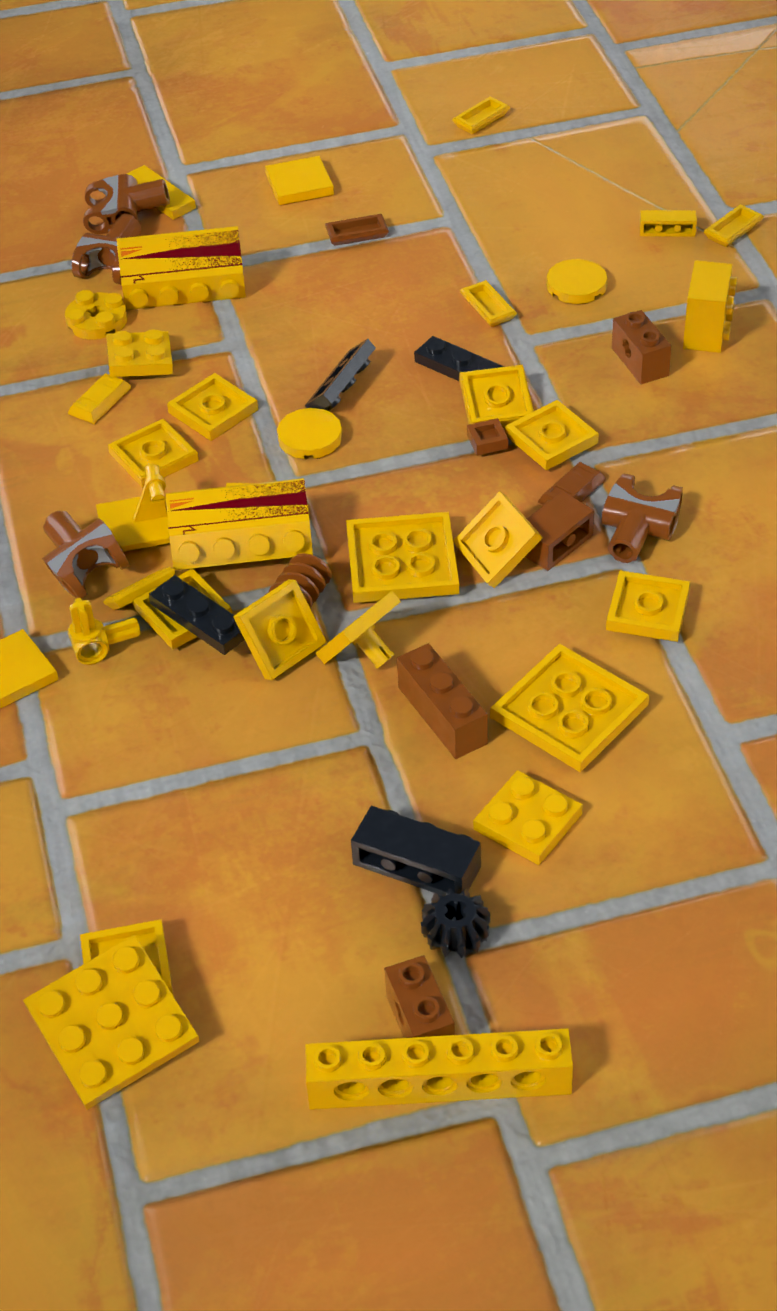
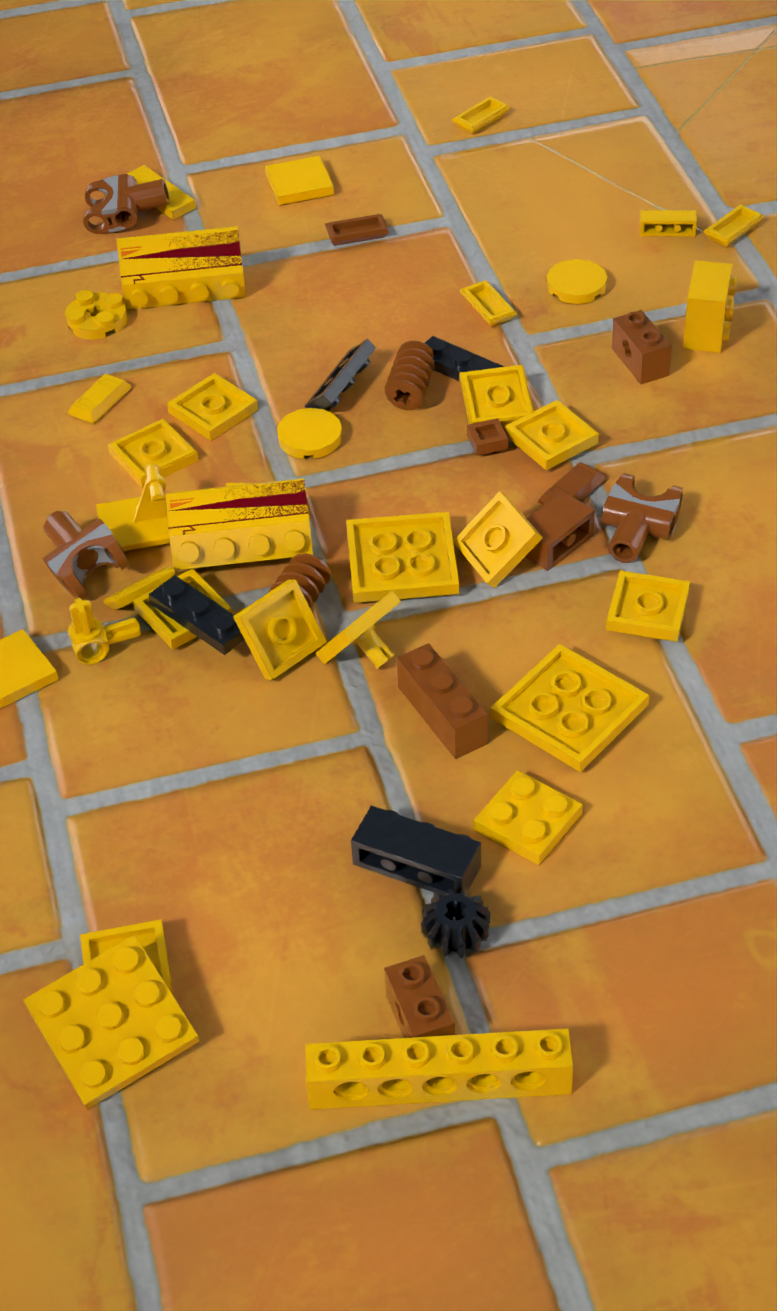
dark orange connector [72,214,141,284] -> none
yellow plate [106,329,173,377] -> none
none -> dark orange piece [385,341,434,410]

